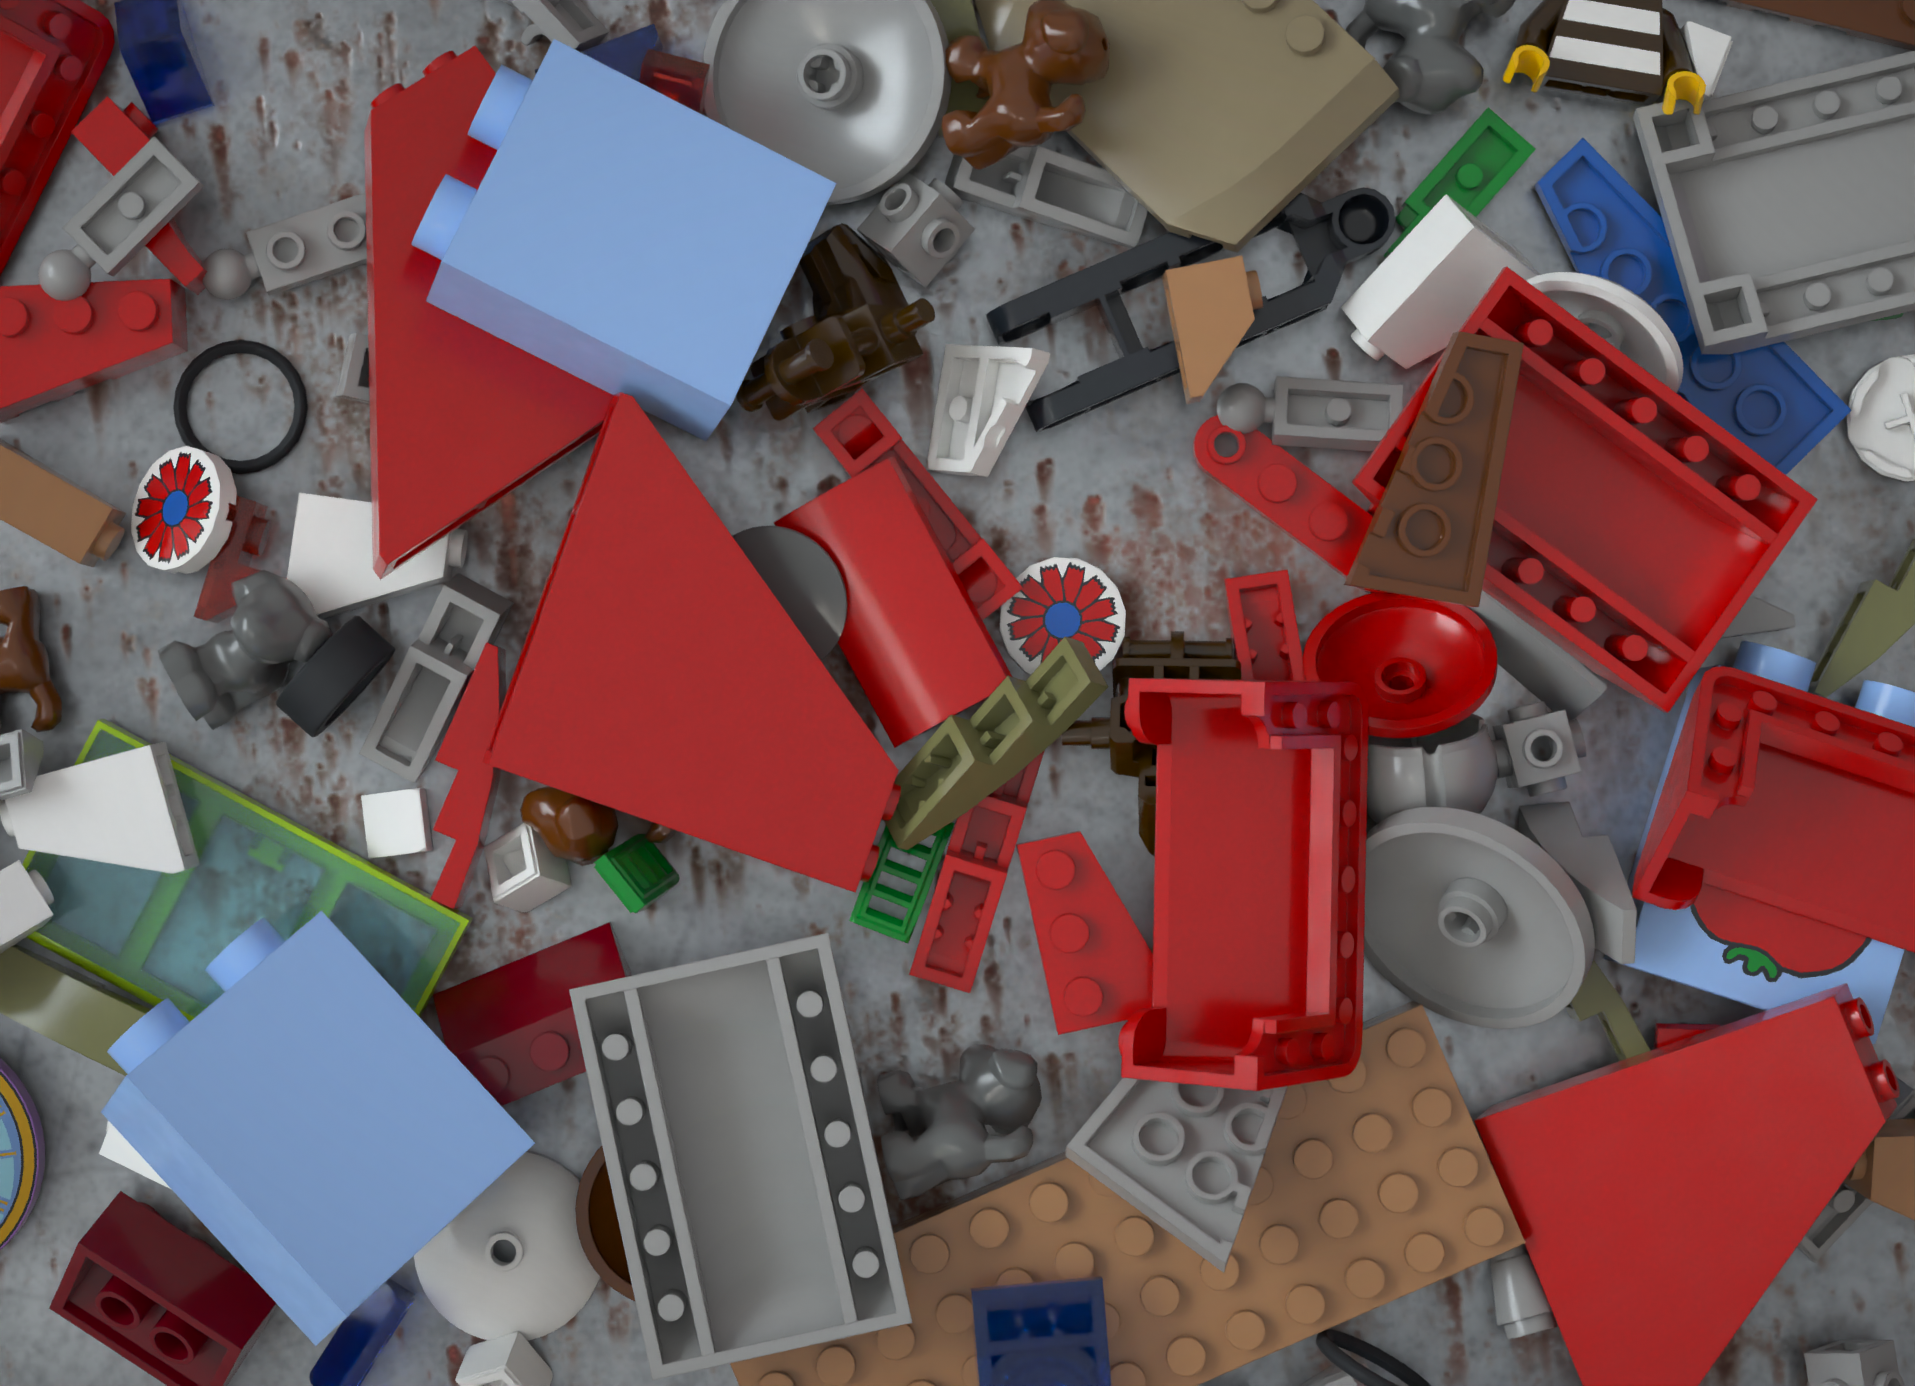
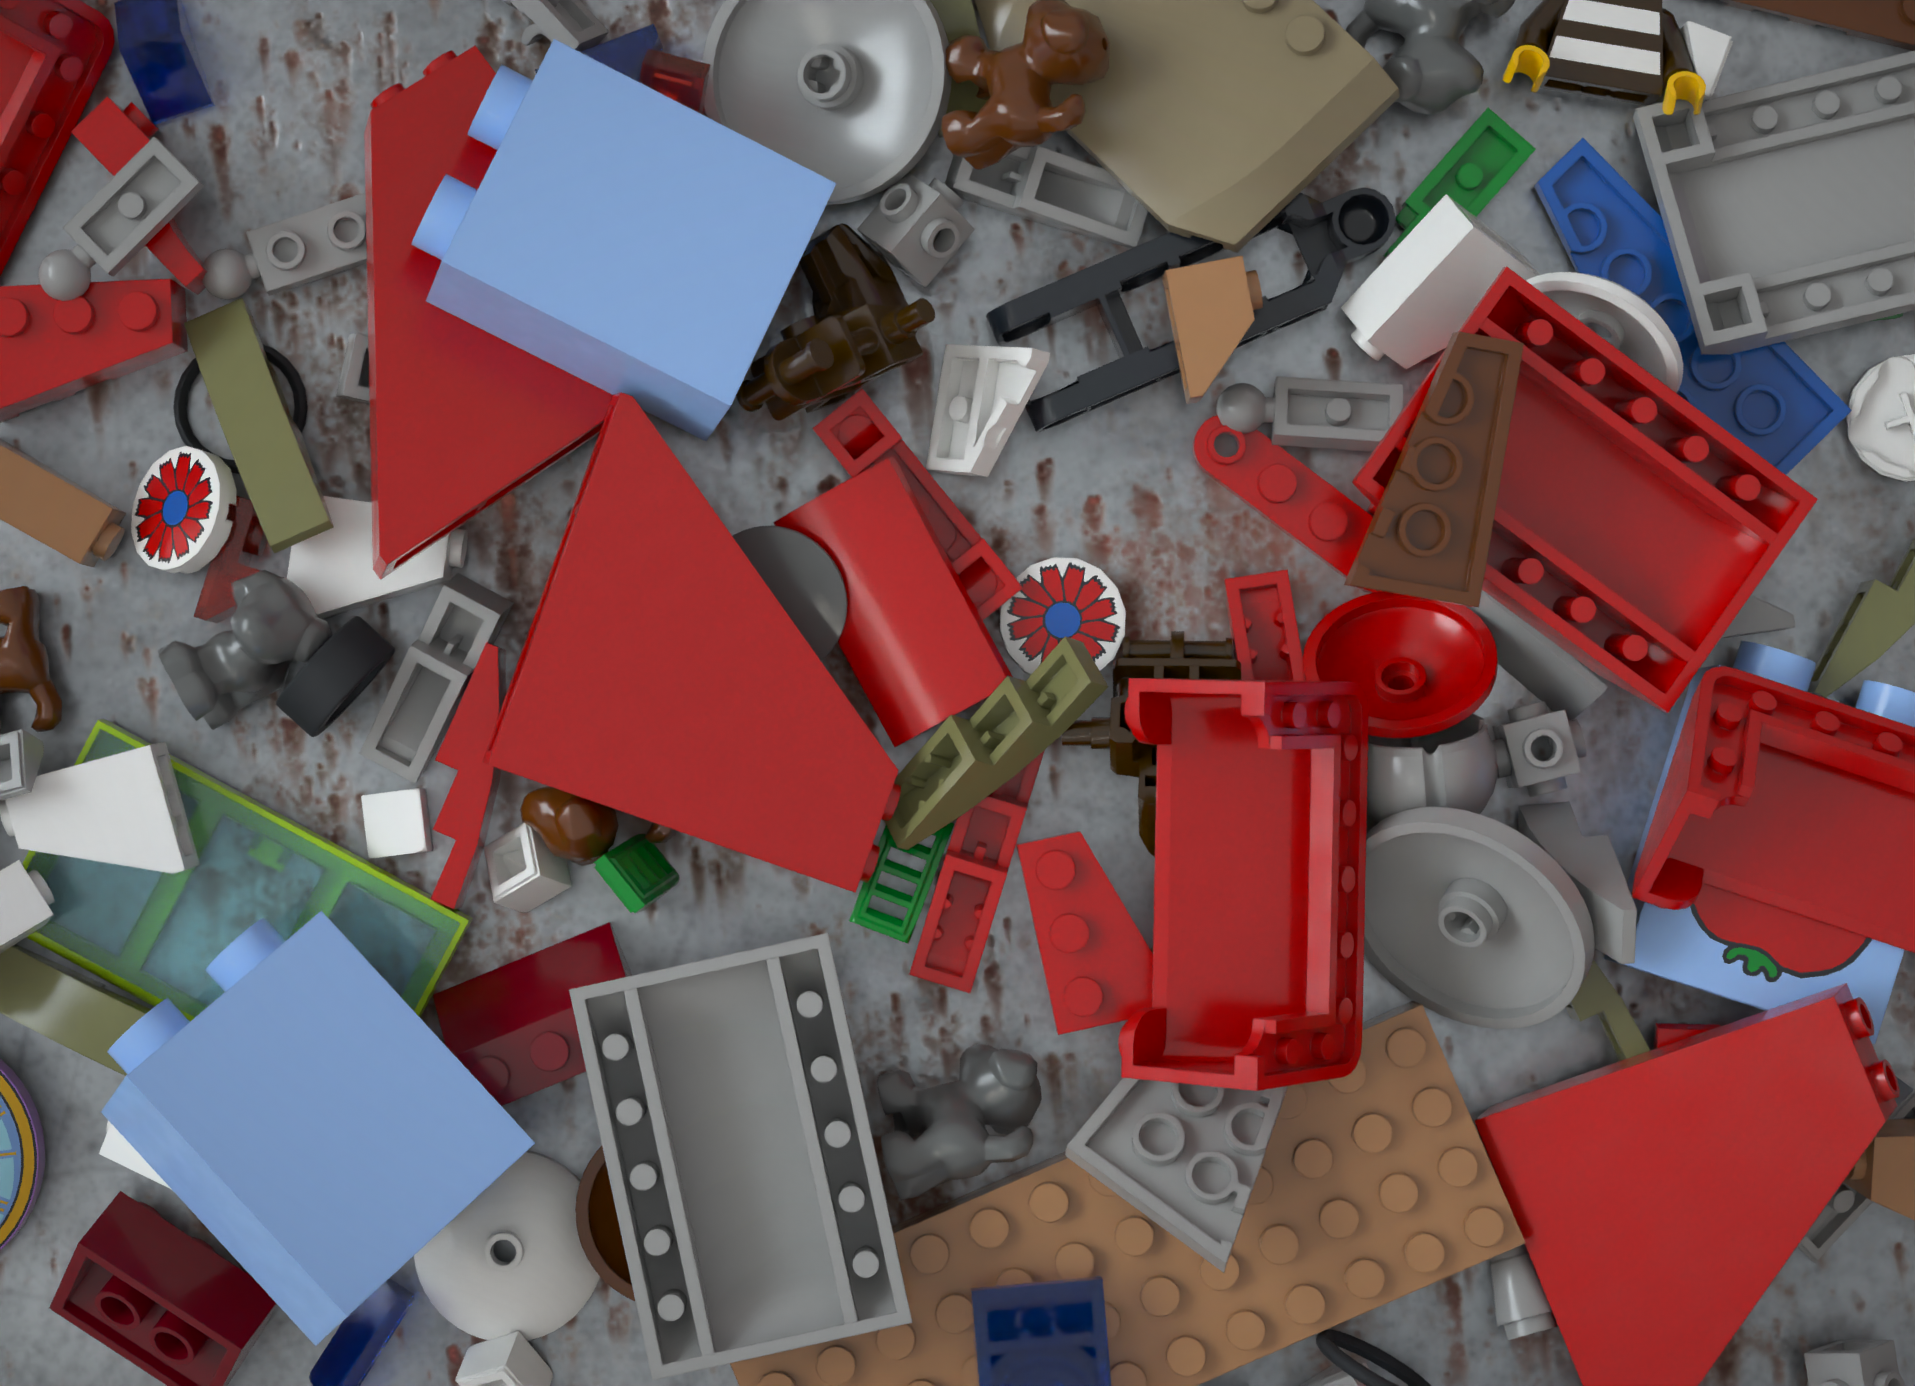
none -> olive slope [184,298,334,553]

